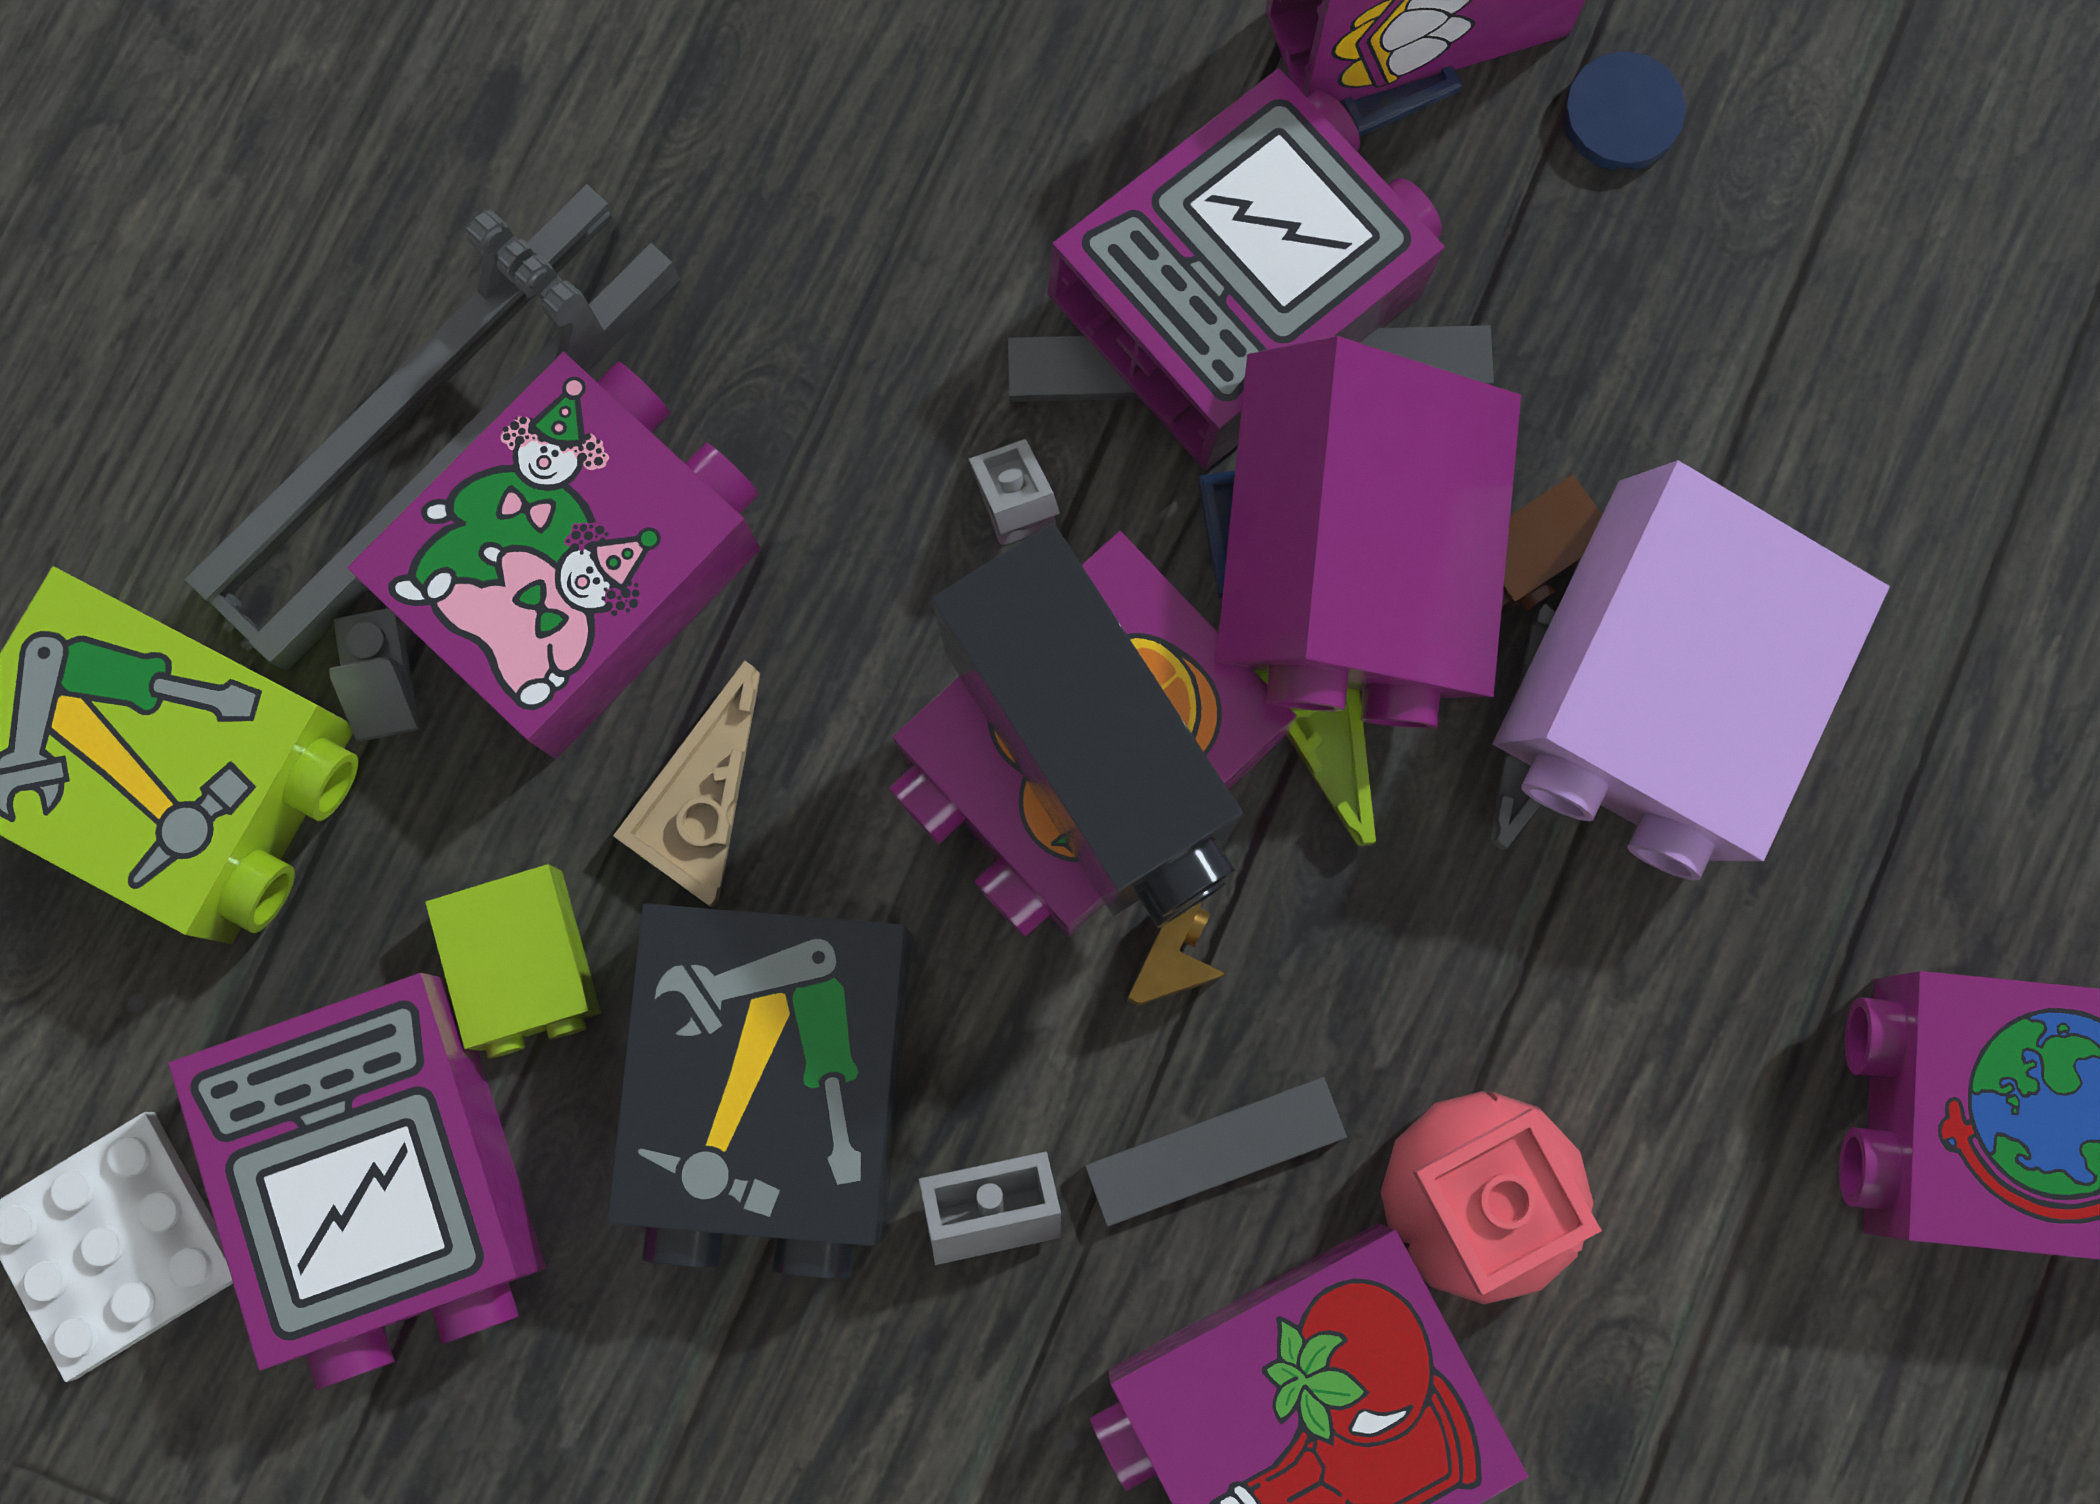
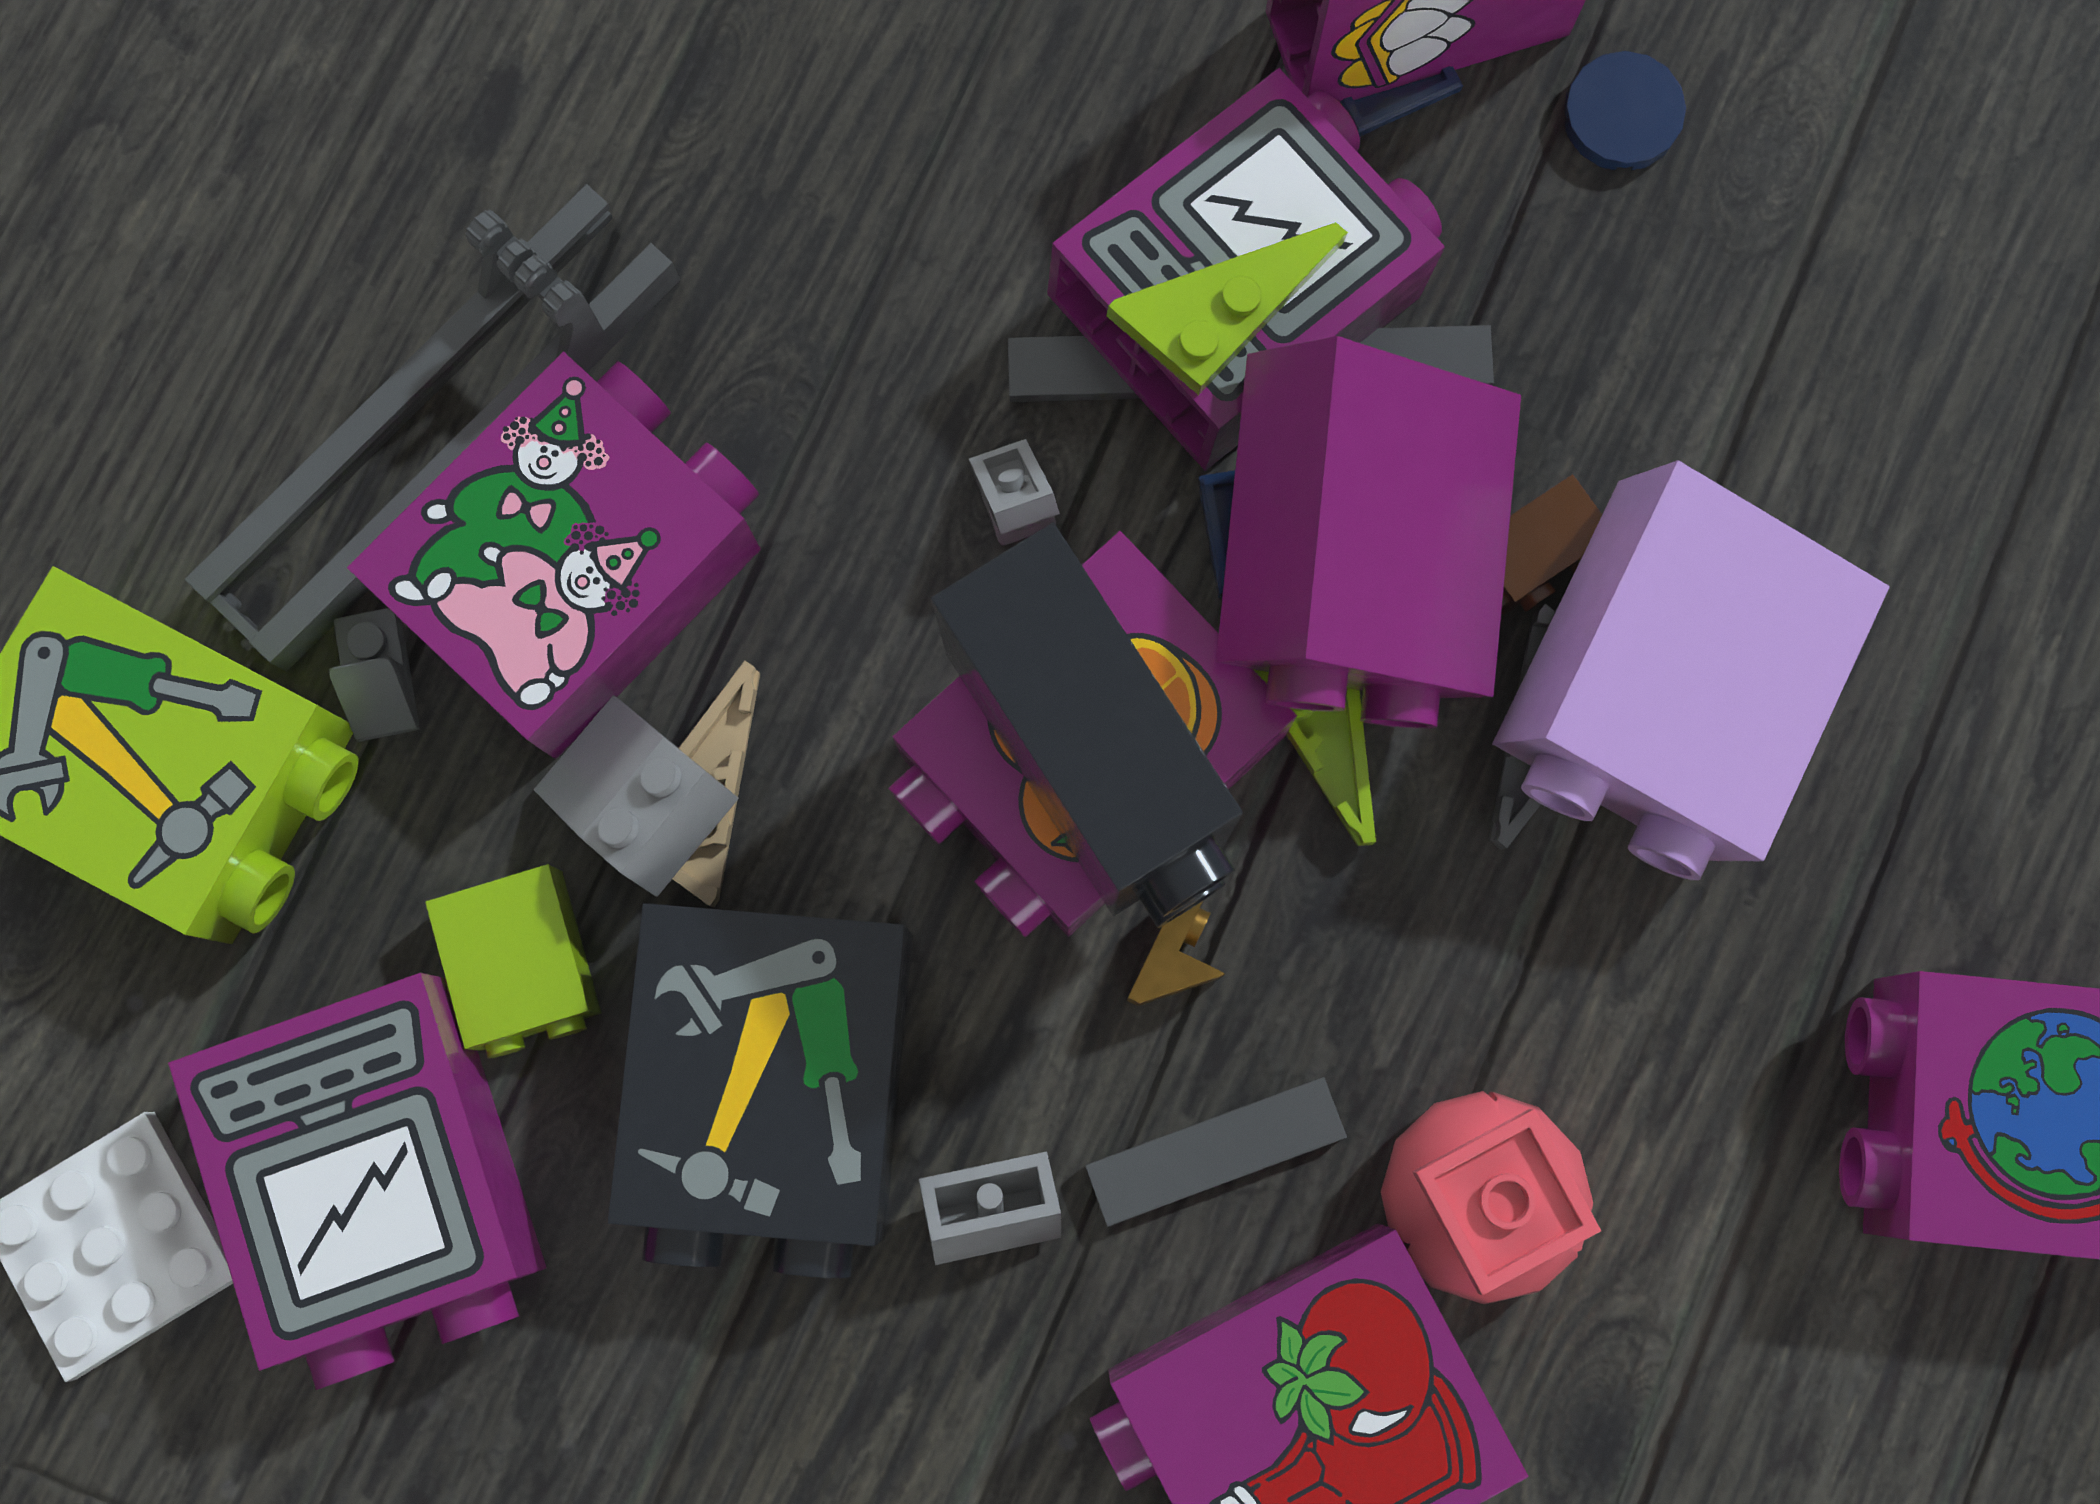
none -> light grey slope [534,695,739,897]
none -> lime wing [1107,222,1348,395]

